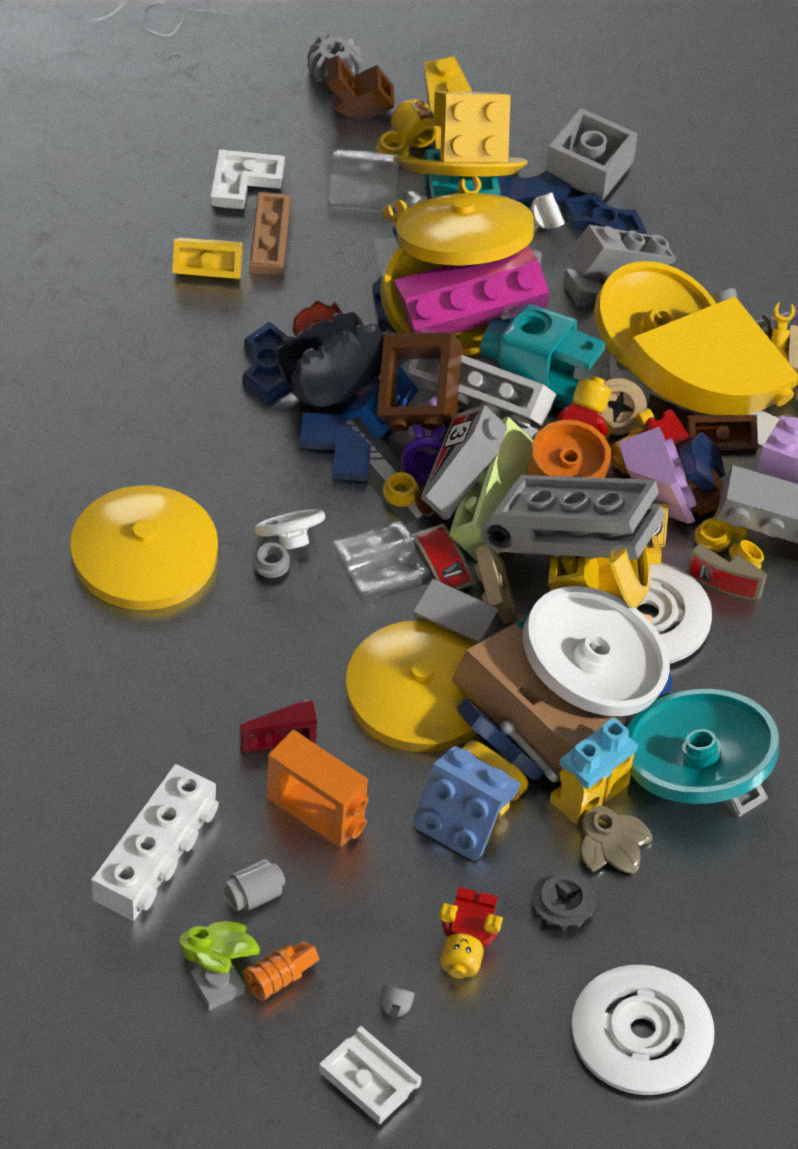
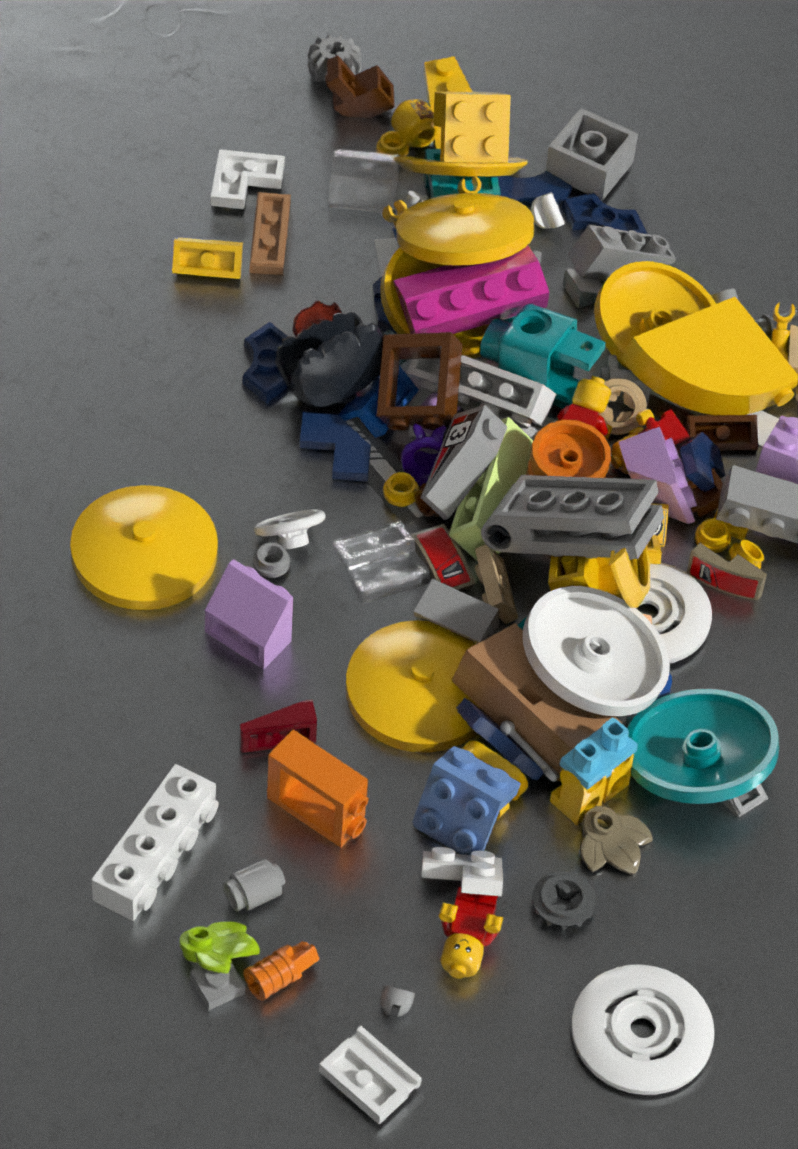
none -> lavender slope [205,559,293,670]
none -> white plate [421,847,503,896]

